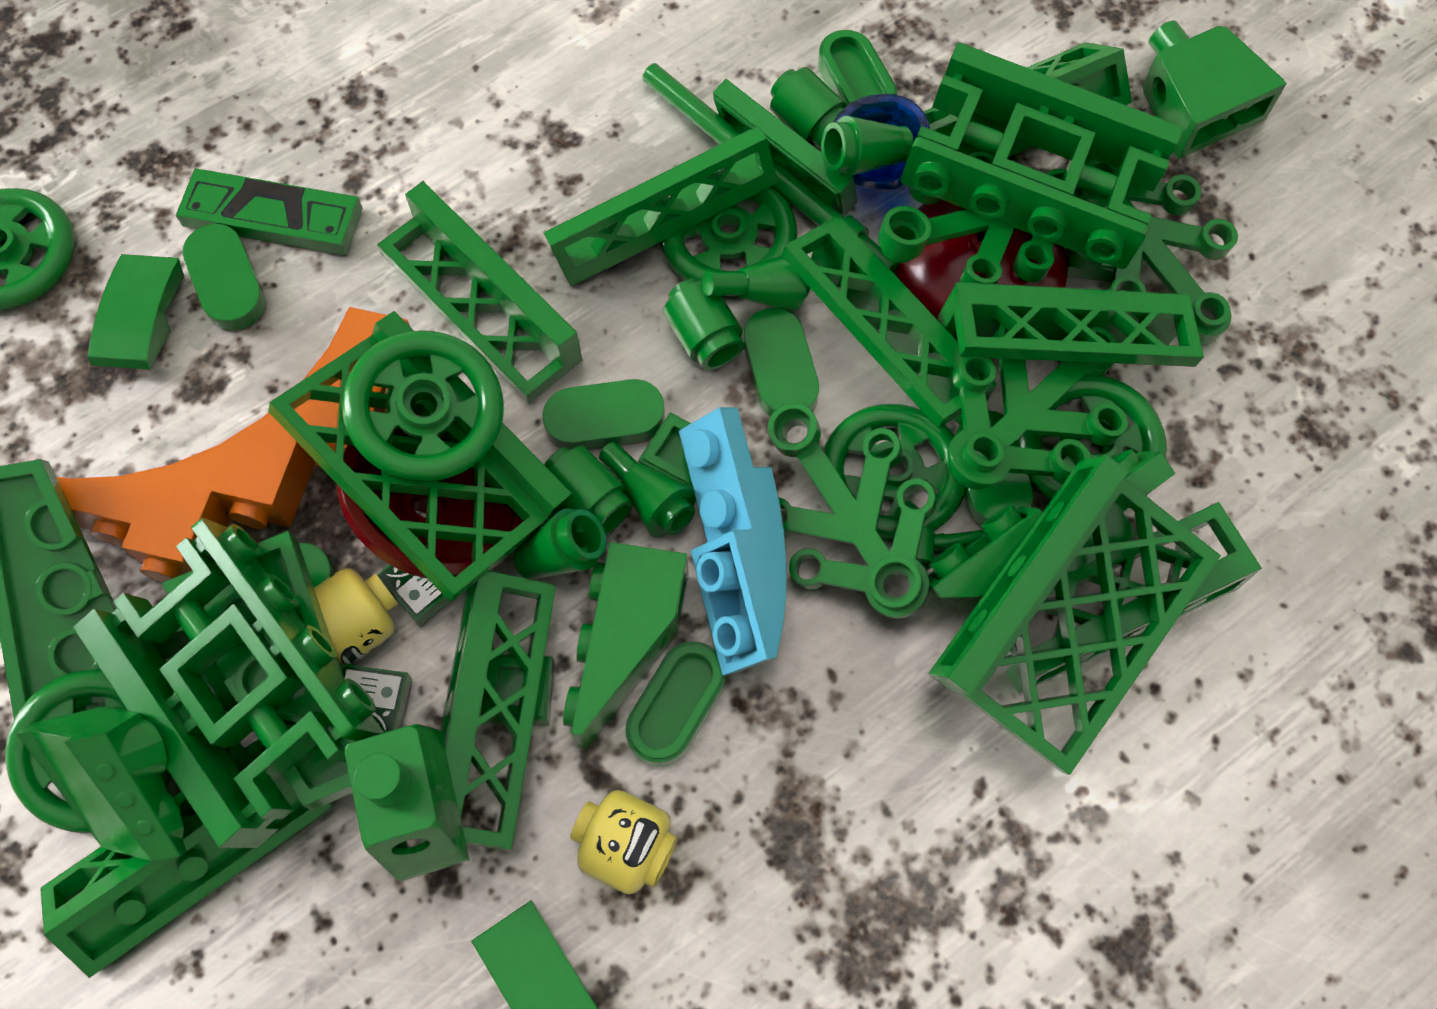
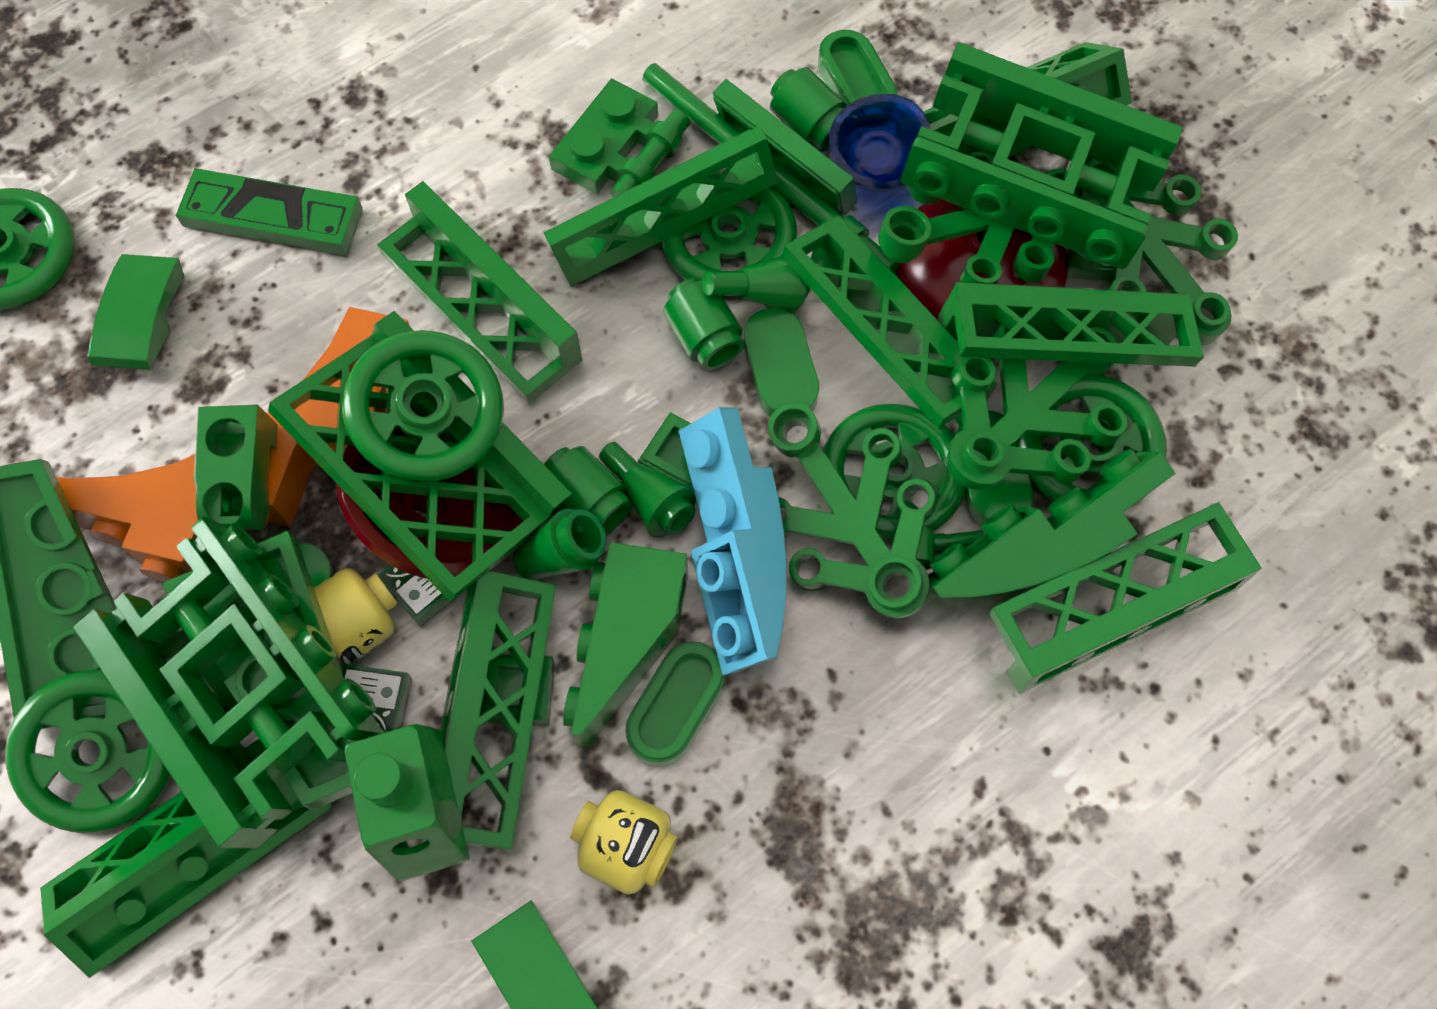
green slope [17,707,187,861] -> none
green tile [182,224,266,331] -> none
green tile [542,379,665,450] -> none
green cone [821,116,914,177] -> none
green fence [928,455,1221,775] -> none
green torso [1143,20,1287,159] -> none
none -> green leg [194,404,278,531]
none -> green plate [549,78,691,197]

